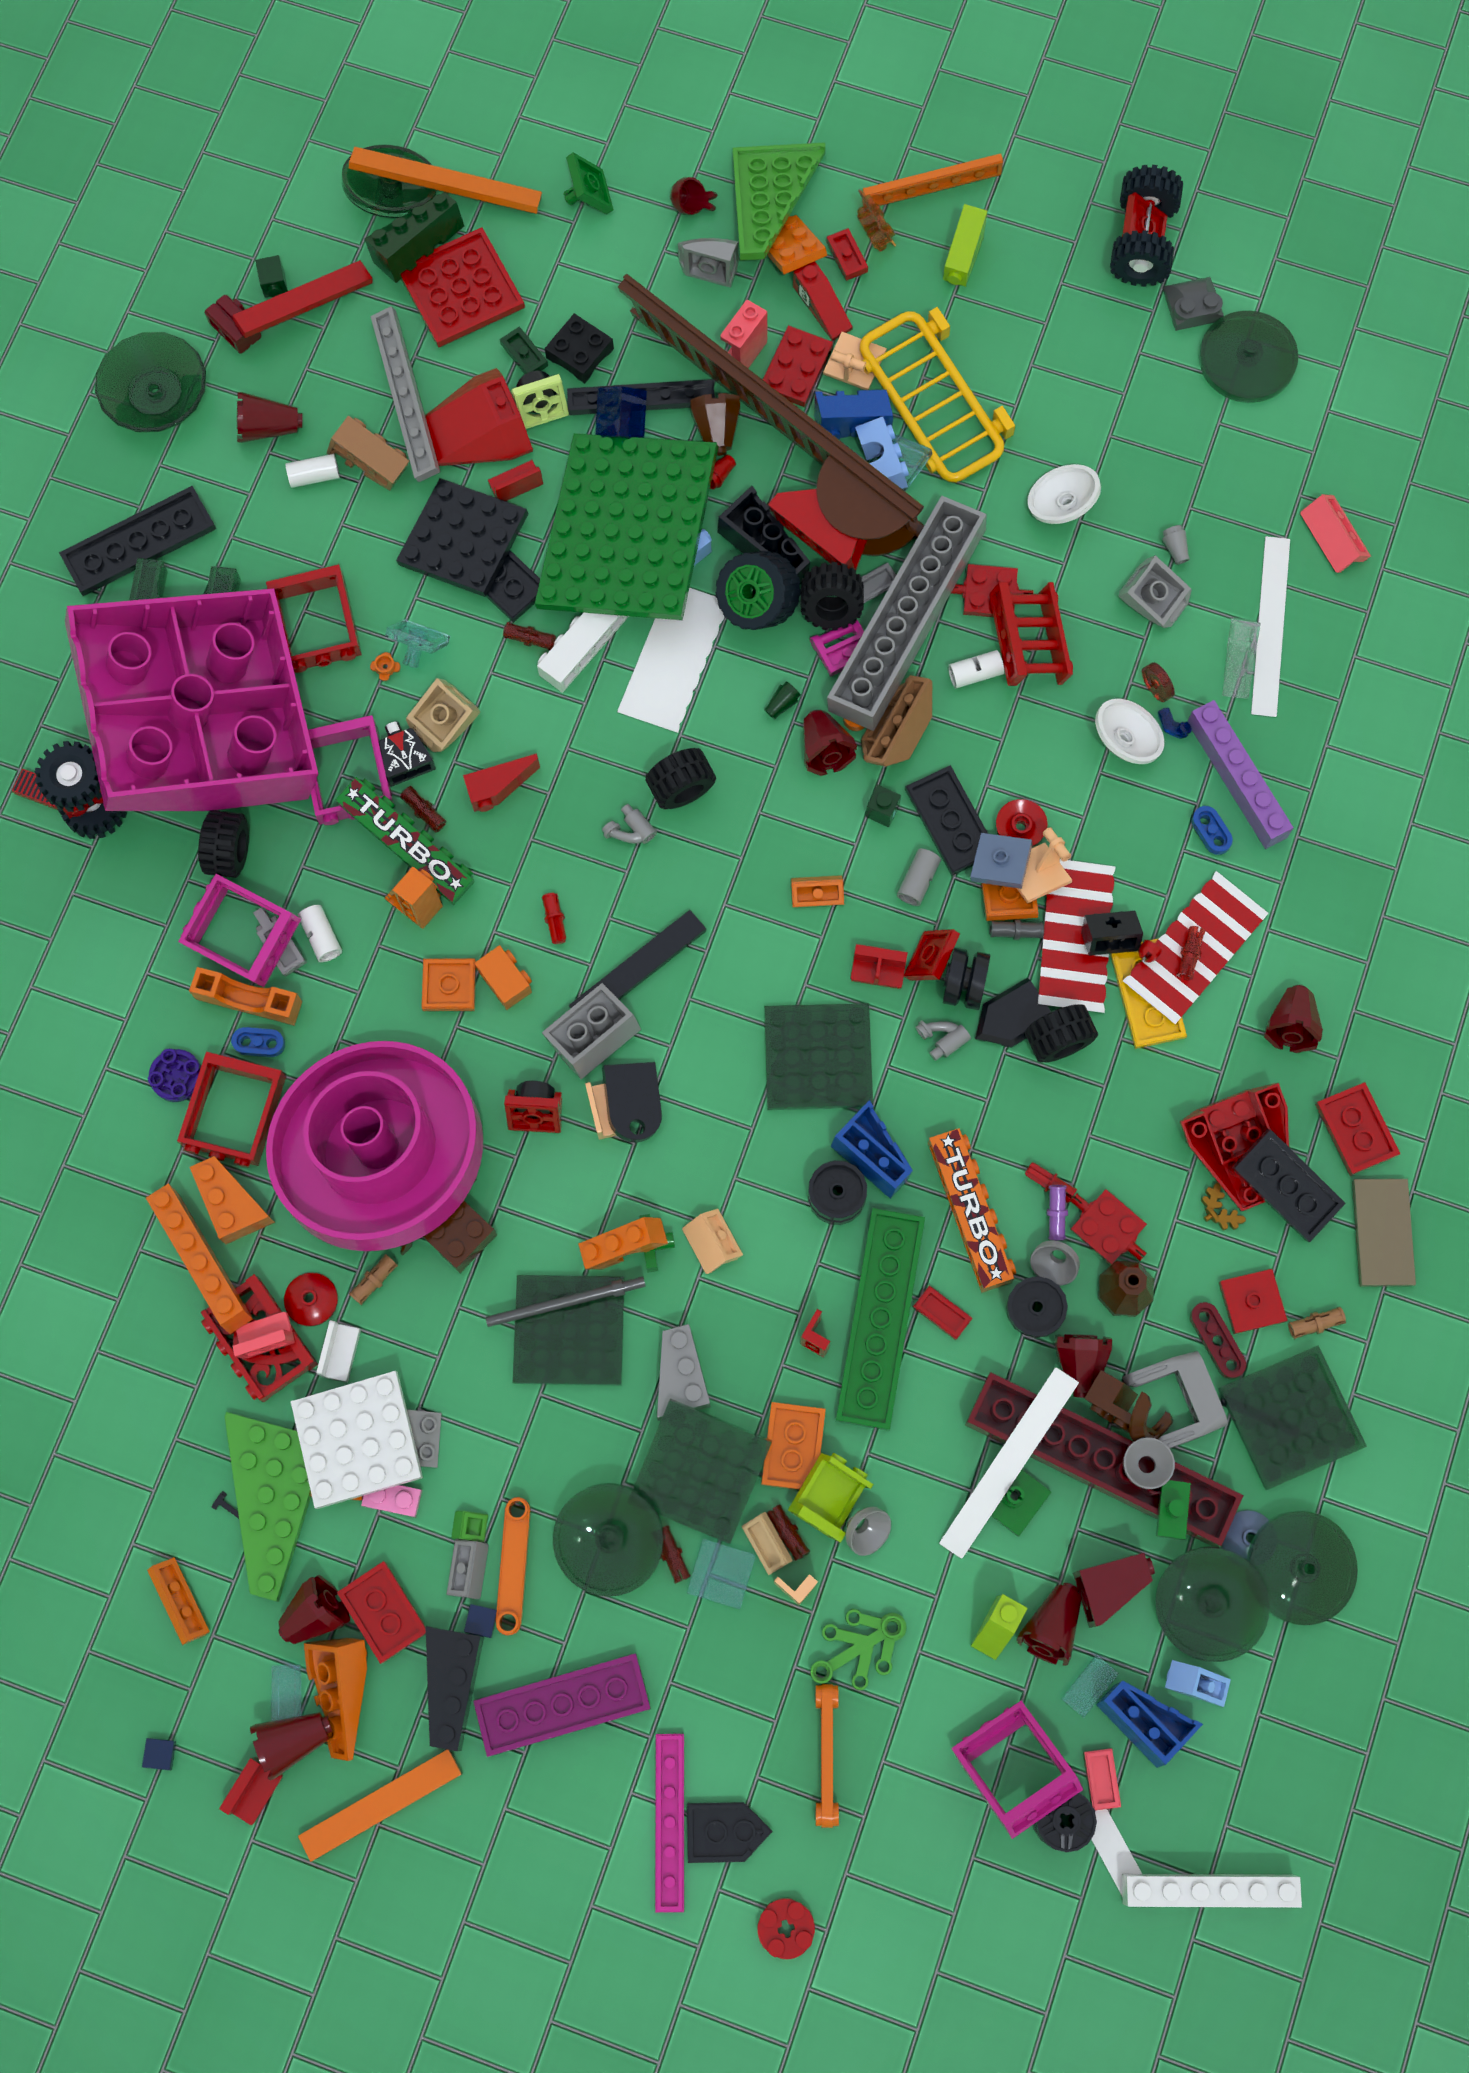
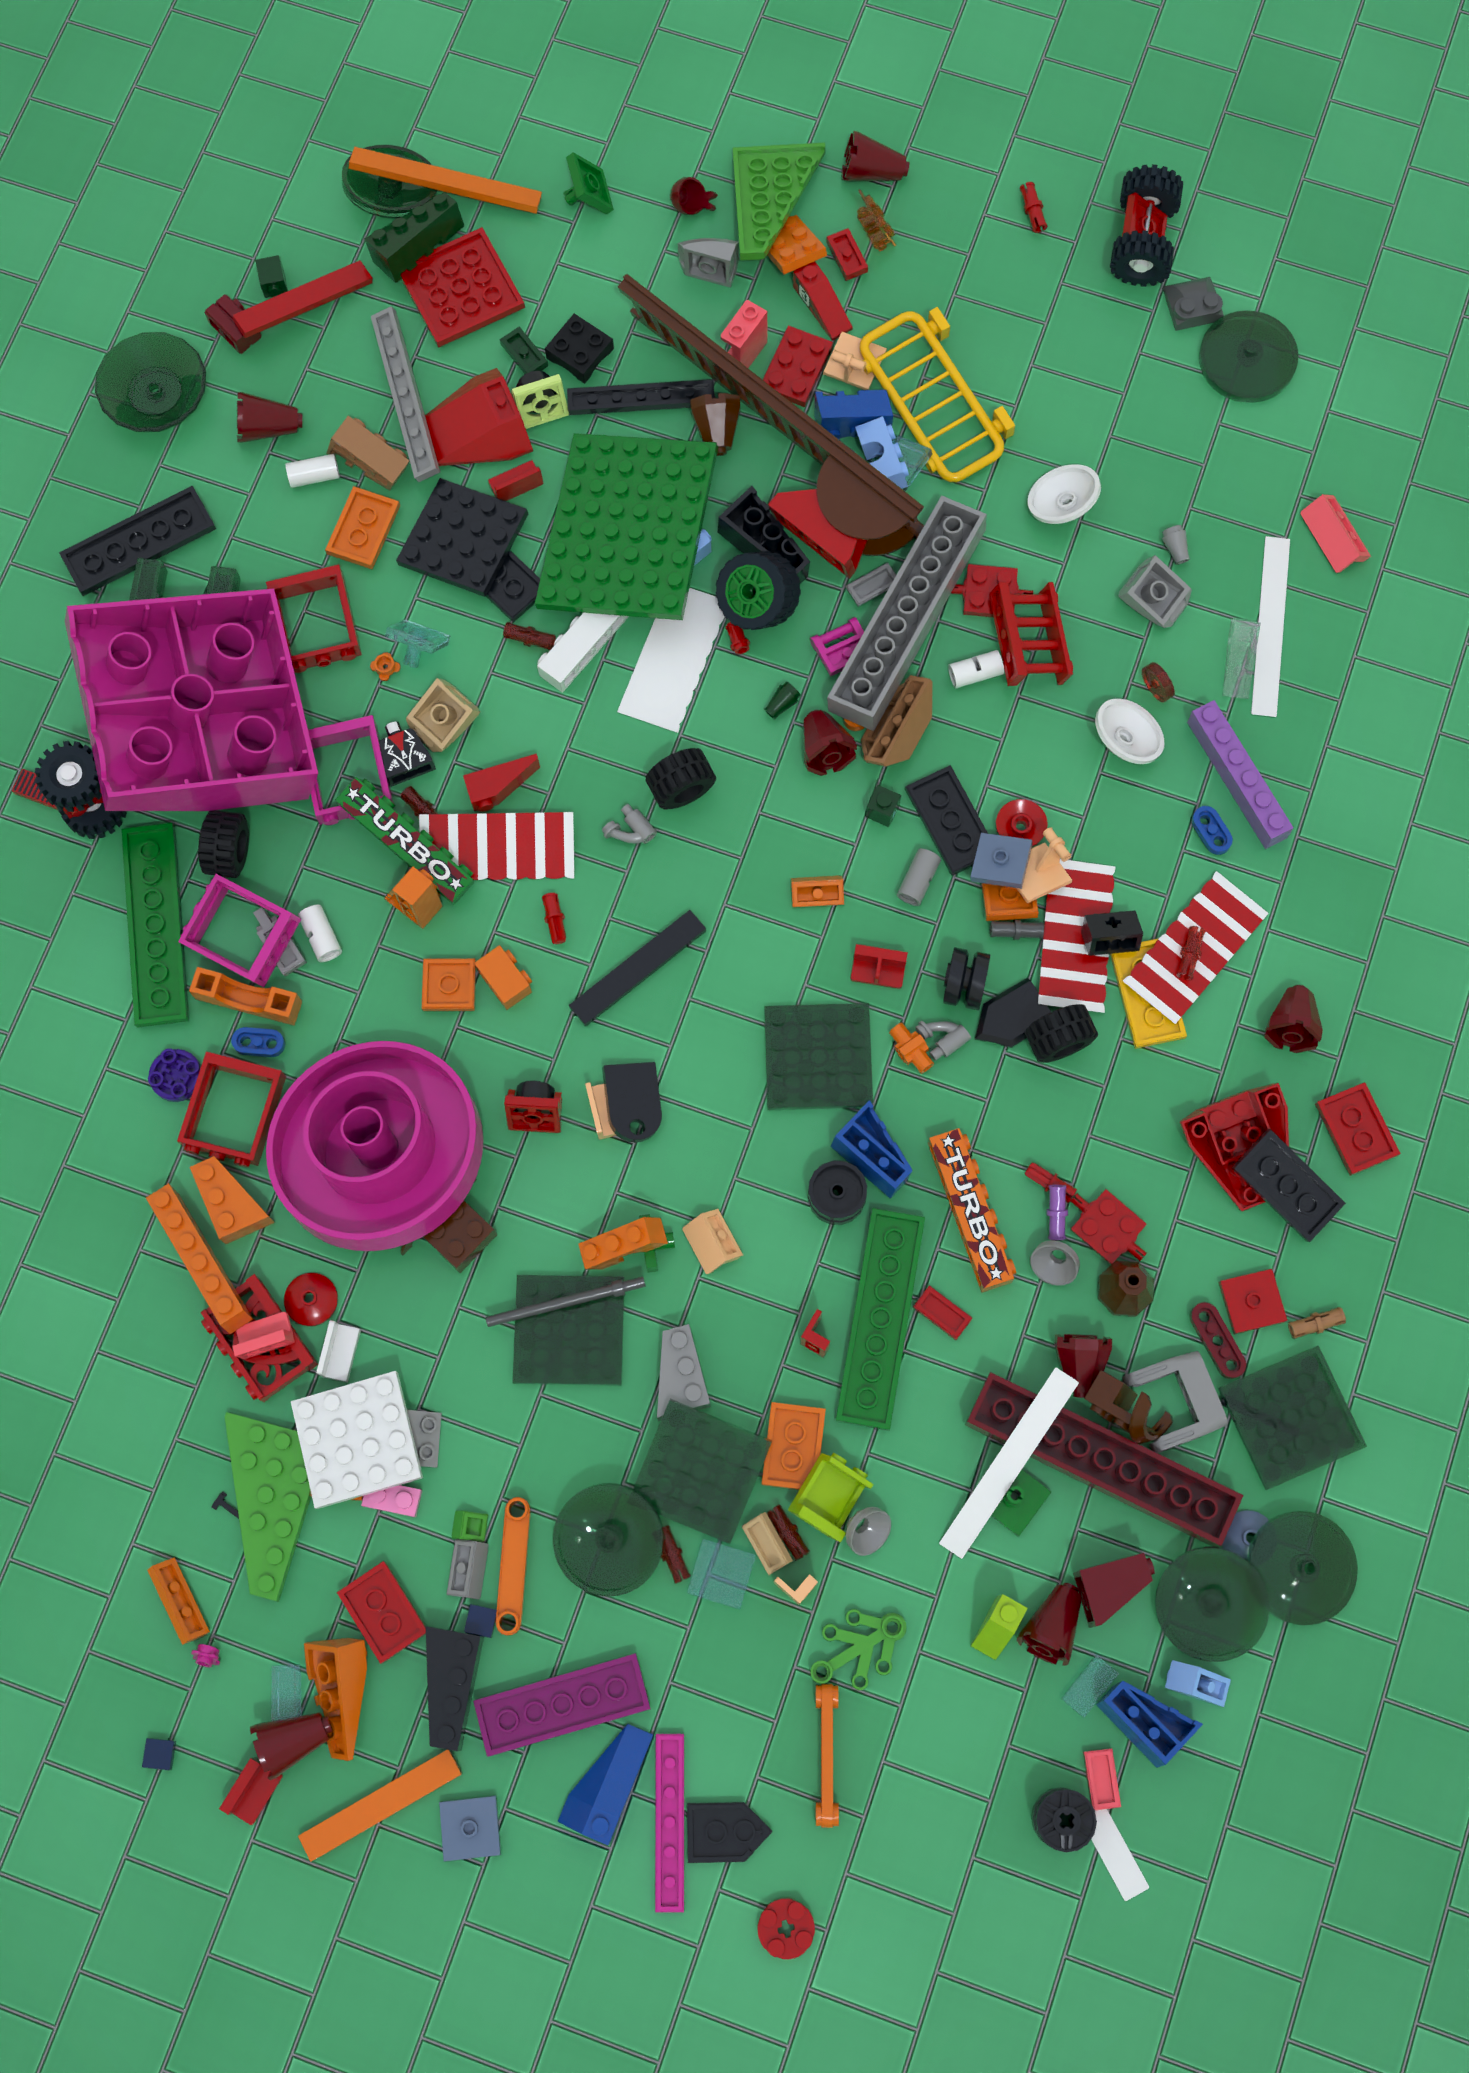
dark red cone [278,1575,350,1644] -> none
medium nougat pin [349,1254,398,1305] -> none
light grey slope [542,983,641,1079] -> none
clear blue slope [595,386,647,439] -> none
red cone [710,454,736,489] -> none
black tyre [800,562,864,630] -> none
orange tile [862,153,1003,209] -> none
red tile [904,929,960,981] -> none
lime slope [943,204,988,287] -> none
dark pink window [951,1700,1083,1839] -> none
black wheel [1006,1276,1068,1338] -> none
white brick [1122,1874,1302,1908] -> none
light grey piece [1123,1437,1175,1489] -> none
red hinge [1138,940,1162,963] -> none
green tile [1156,1480,1191,1540] -> none
clear blue arm [1158,708,1192,739] -> none
pearl gold animal [1201,1183,1246,1230] -> none
dark tan tile [1352,1179,1416,1287] -> none
none -> green plate [121,823,189,1028]
none -> dark pink plate [191,1644,220,1668]
none -> orange plate [325,486,400,570]
none -> red sticker [419,812,574,880]
none -> sand blue plate [439,1796,501,1861]
none -> blue wedge [558,1724,653,1845]
none -> red pin [725,622,750,654]
none -> dark red cone [841,131,910,181]
none -> orange axle [889,1023,934,1074]
none -> red pin [1020,182,1048,233]

